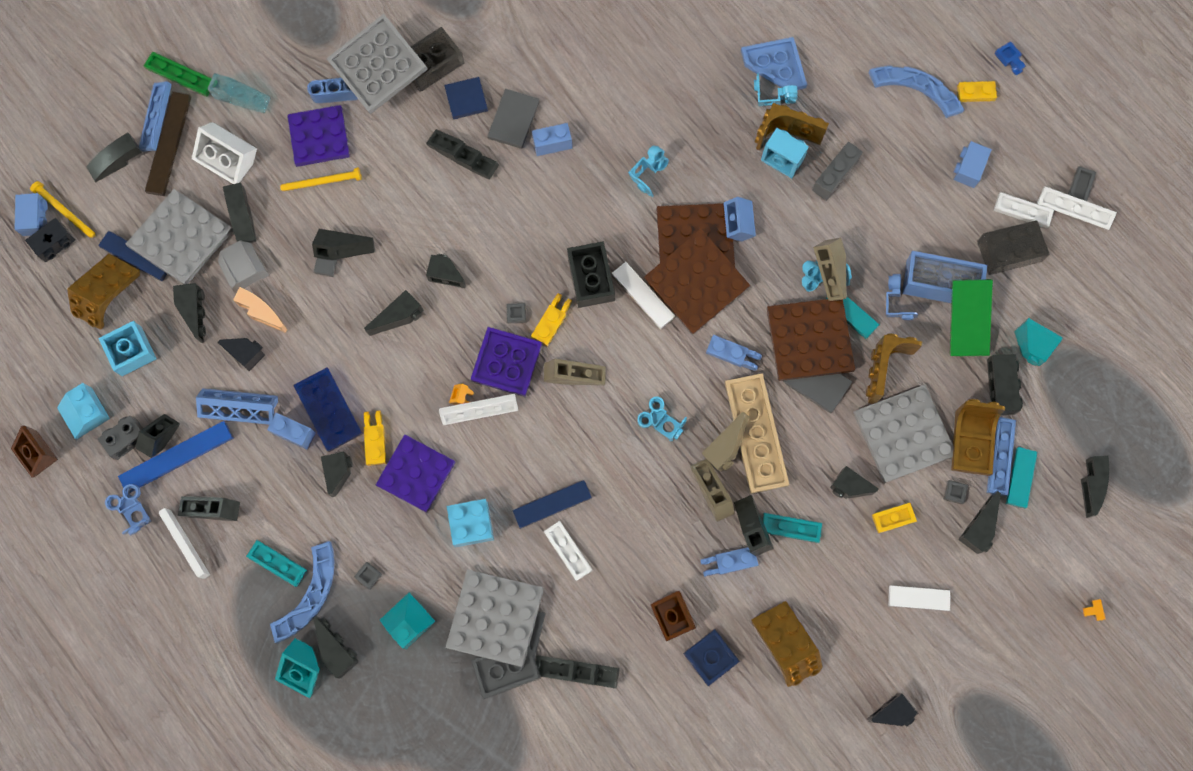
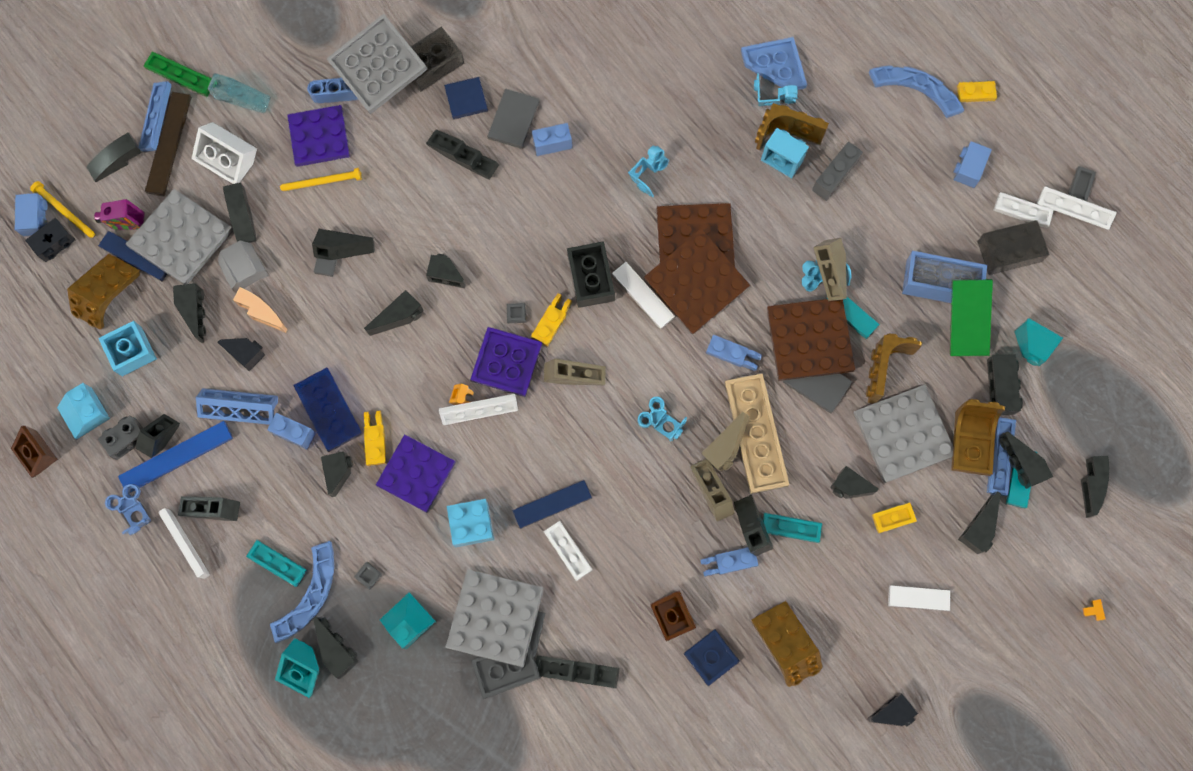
medium blue brick [724,197,756,242] -> none
medium blue piece [886,274,918,320] -> none
dark grey tile [943,480,968,505] -> none
blue plate [995,41,1025,76] -> none
none -> magenta torso [94,199,145,230]
none -> pearl dark grey slope [999,431,1053,489]

